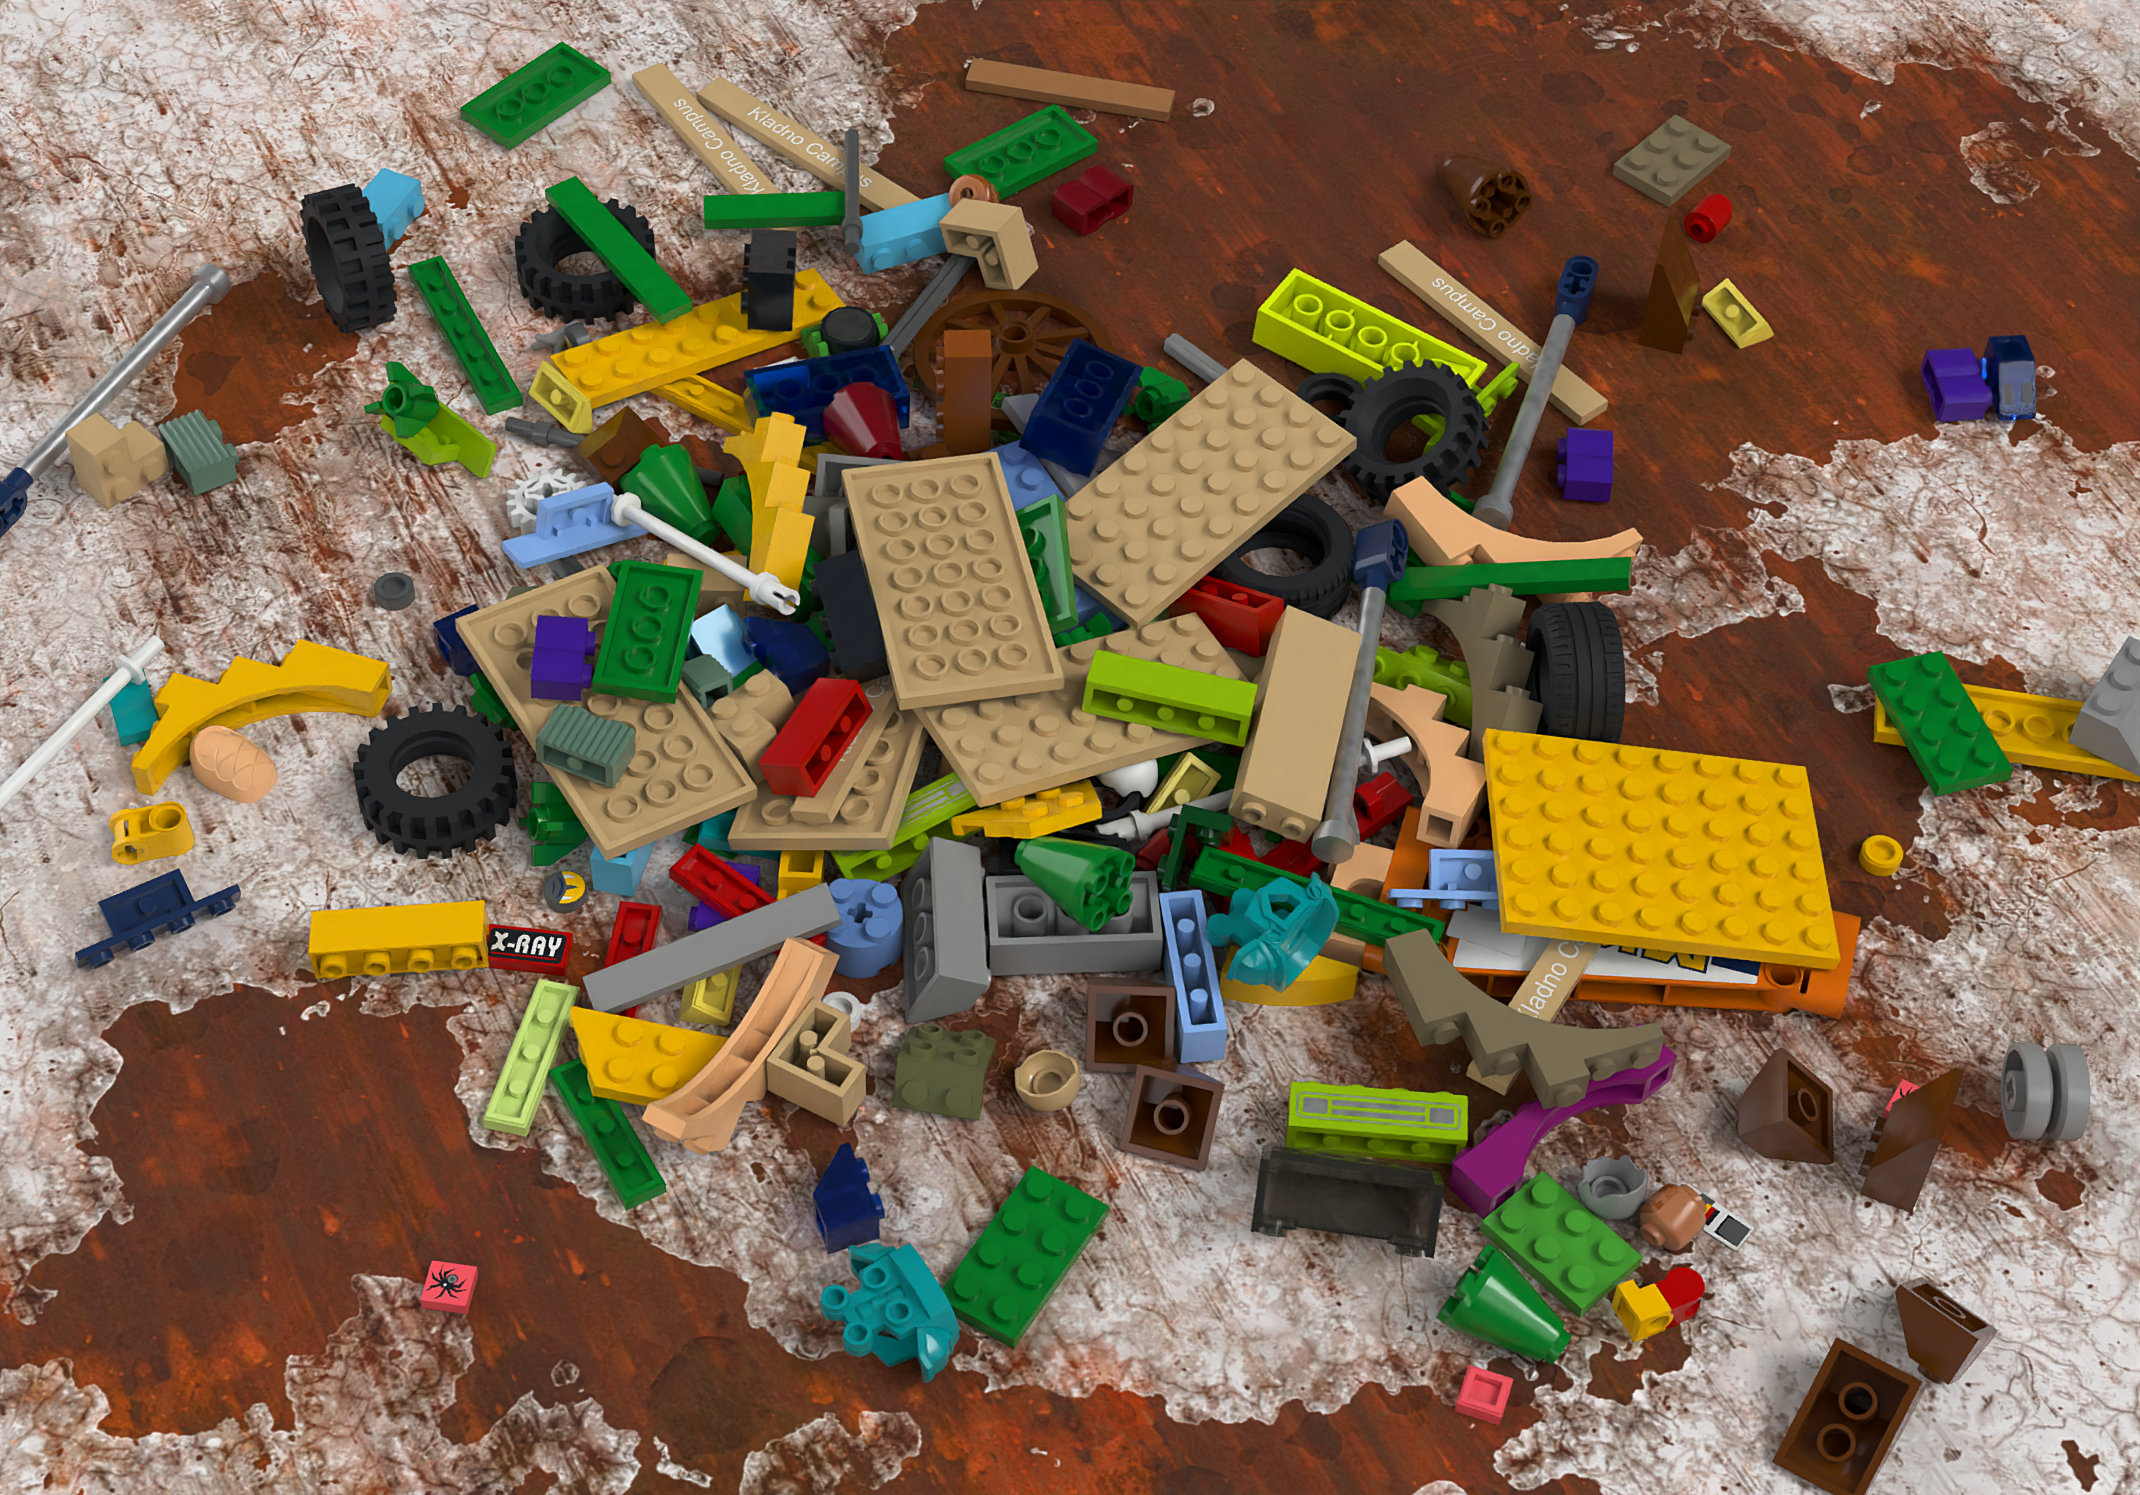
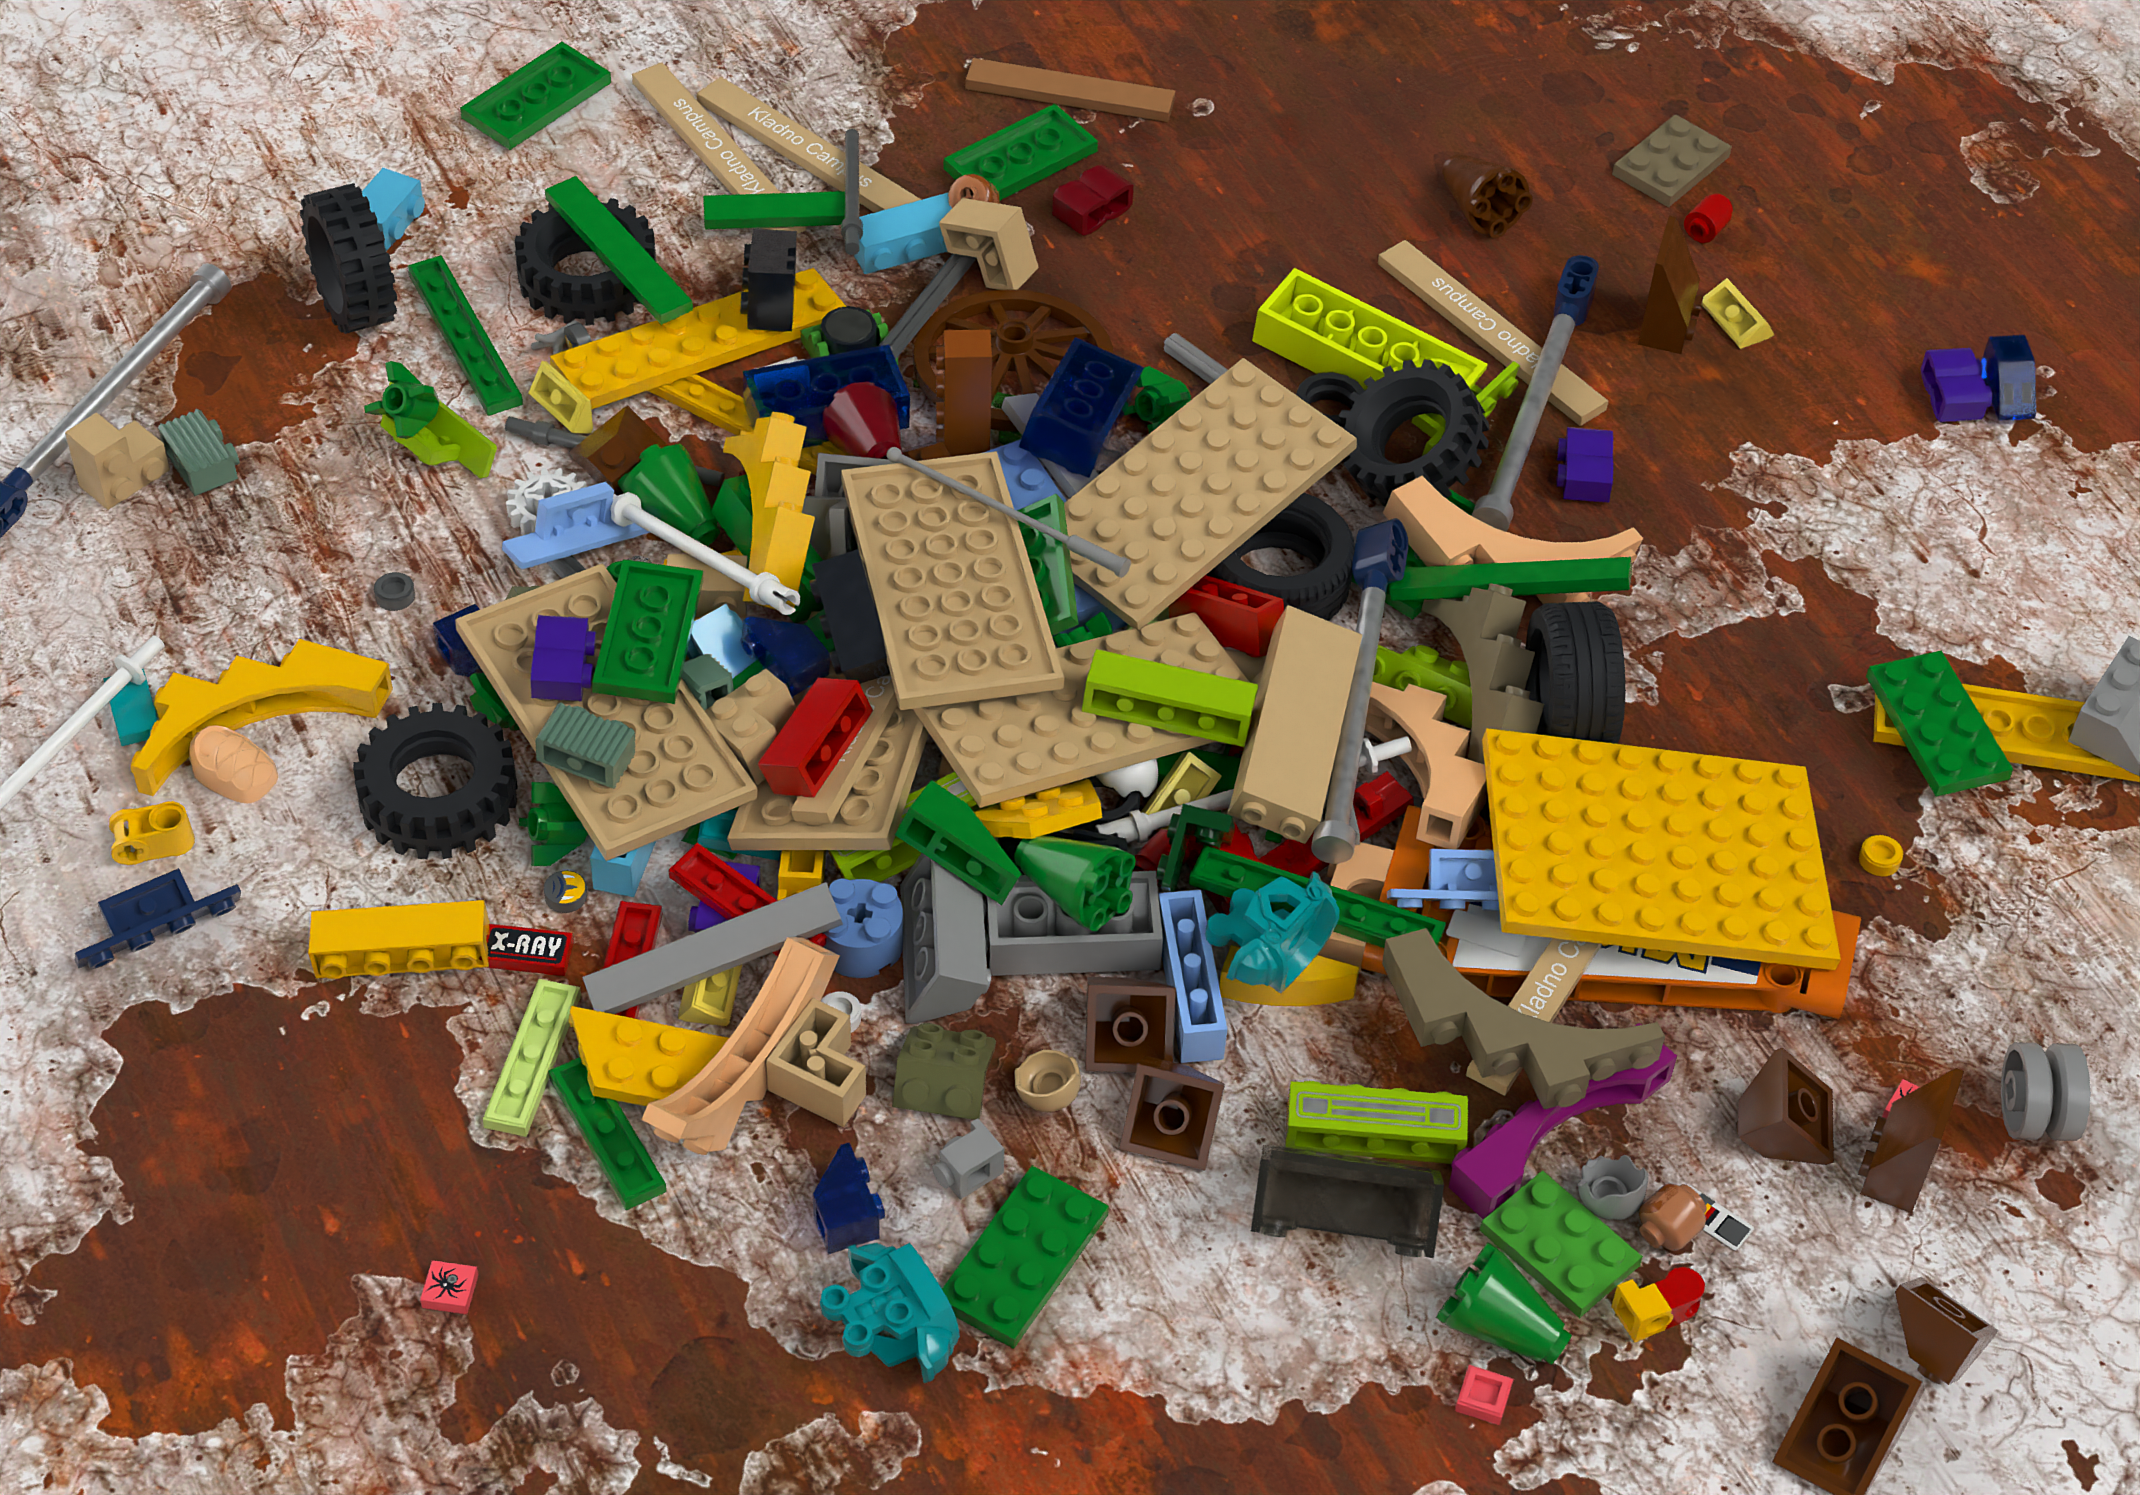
none -> light grey piece [887,447,1131,578]
none -> green slope [894,780,1022,905]
none -> light grey brick [932,1118,1004,1200]

